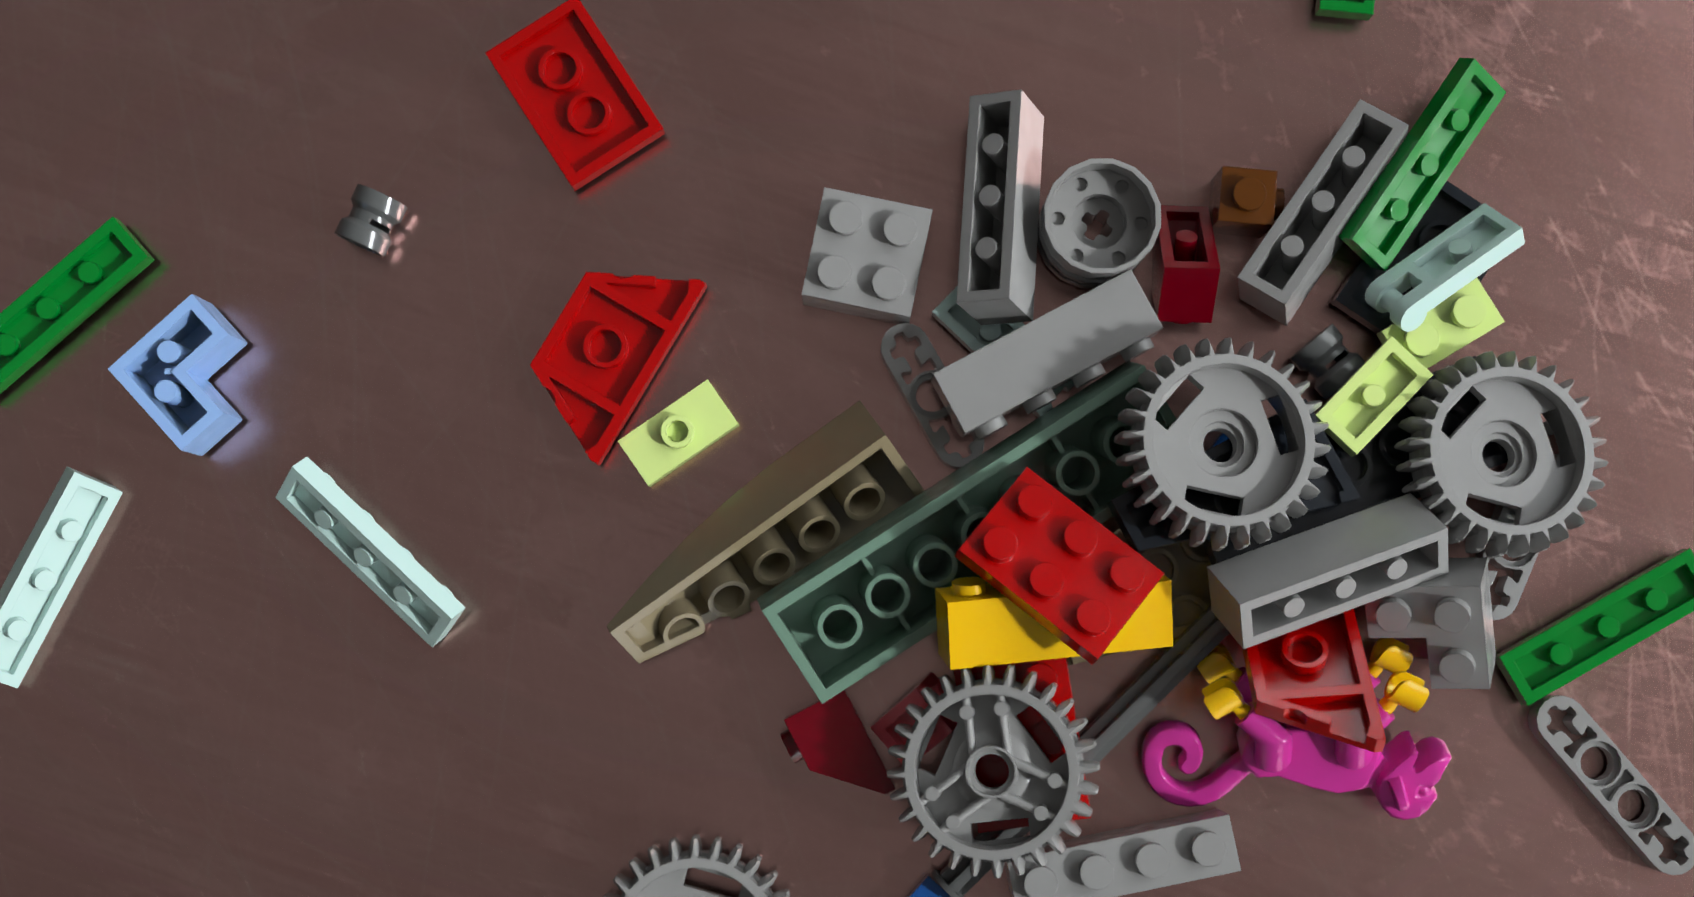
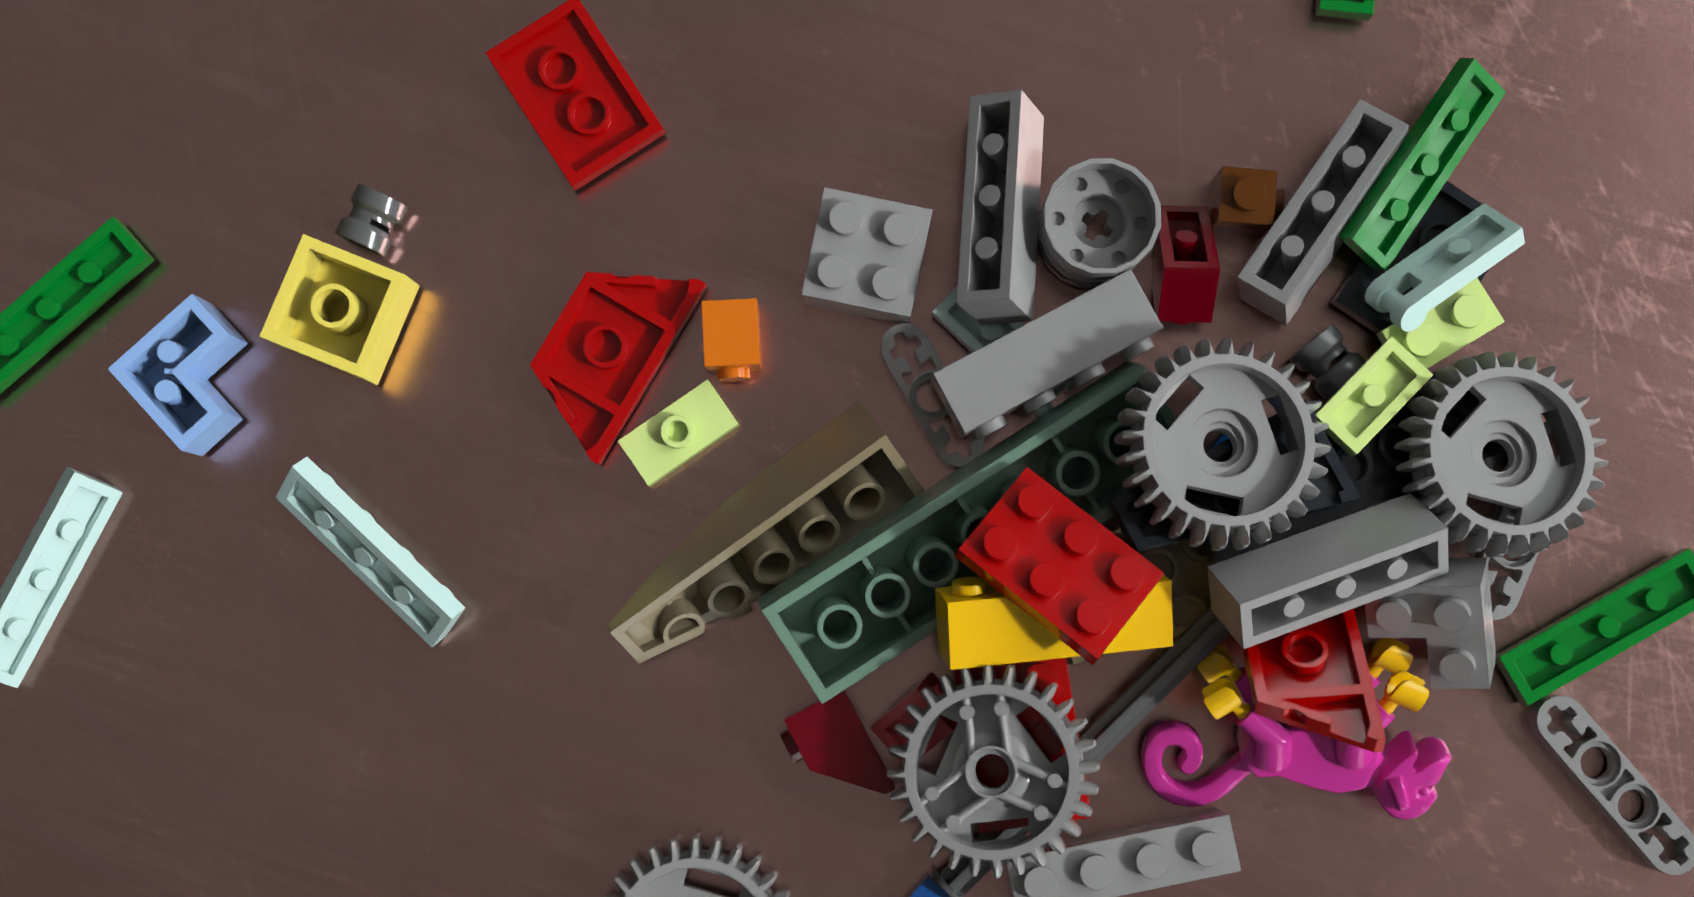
none -> light yellow brick [259,234,420,386]
none -> orange brick [701,298,762,382]

